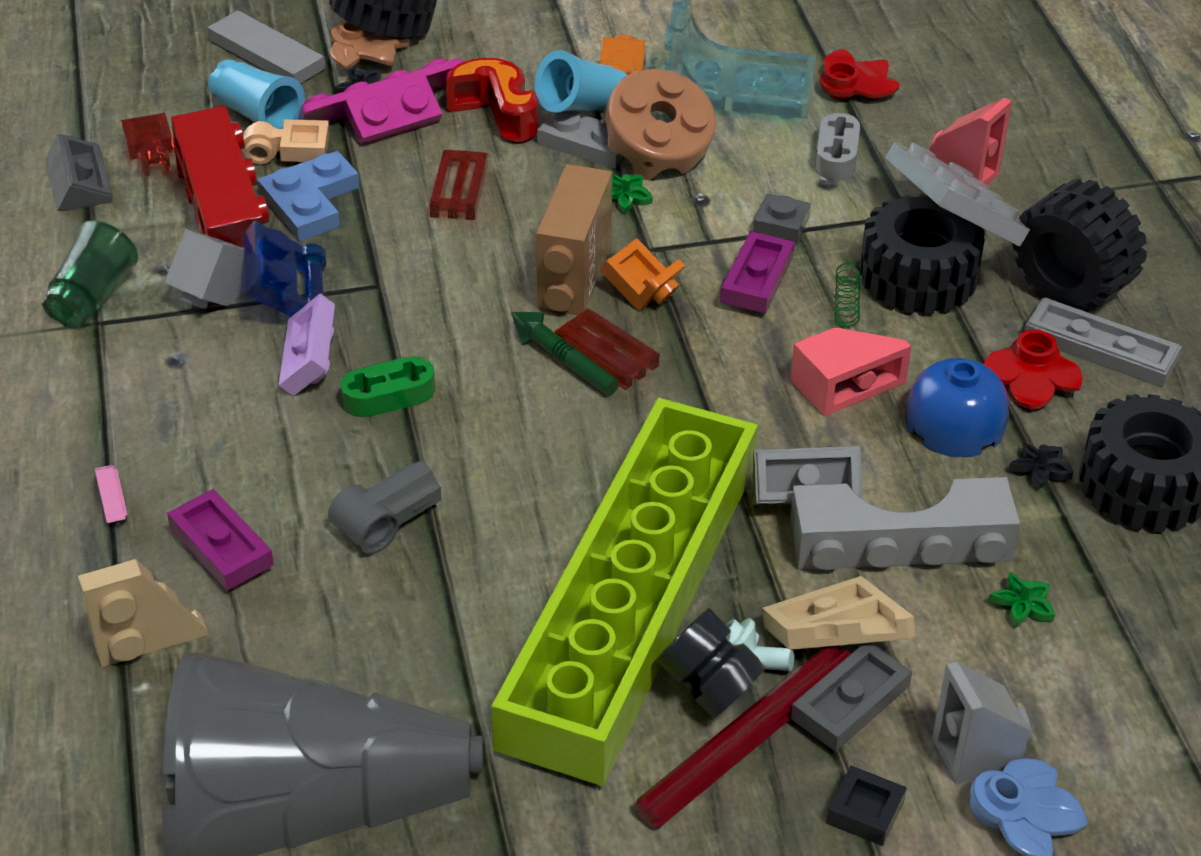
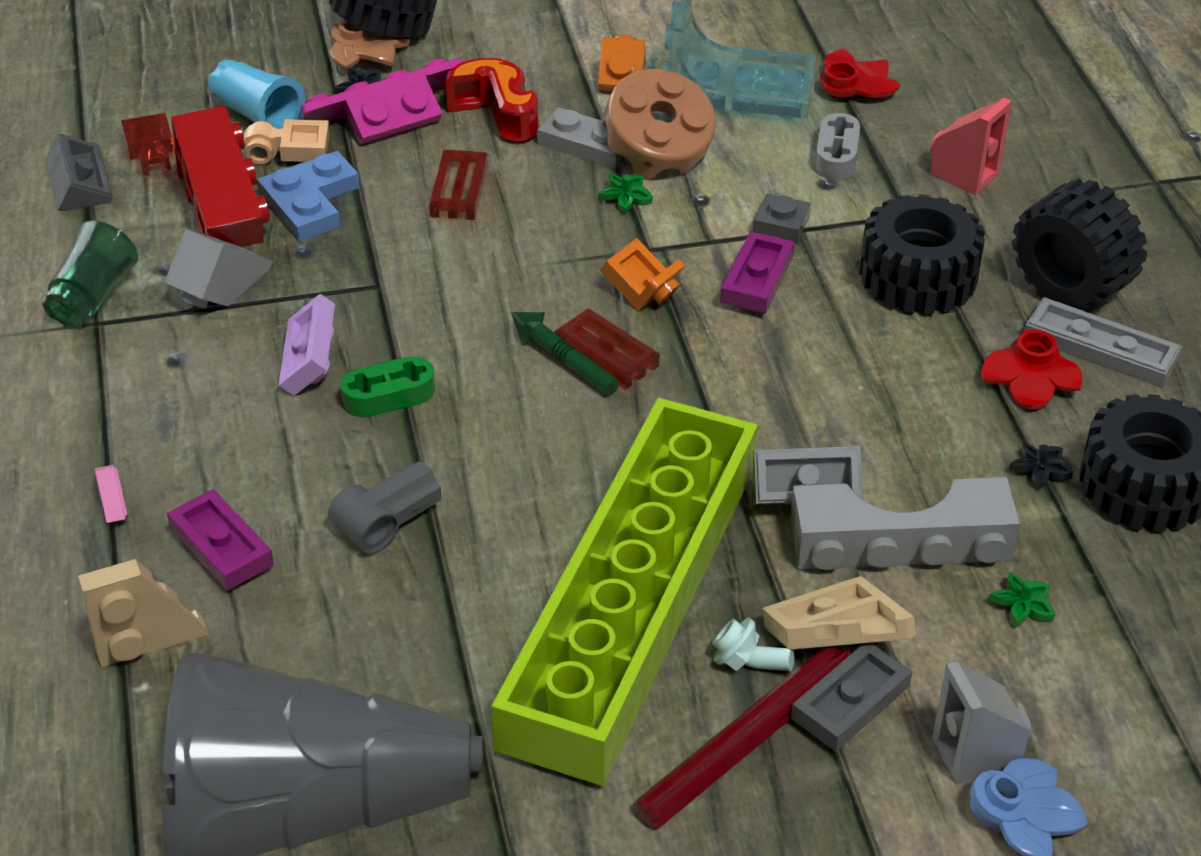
light grey tile [207,10,326,84] -> none
clear blue plate [244,221,326,317] -> none
medium azure plant [535,50,628,113] -> none
medium nougat brick [536,164,612,316] -> none
black wheel [655,608,766,719] -> none
coral slope [790,327,912,416] -> none
black tile [826,765,907,846] -> none
green piece [834,262,861,327] -> none
light grey plate [885,142,1030,246] -> none
blue cylinder [905,358,1009,457] -> none

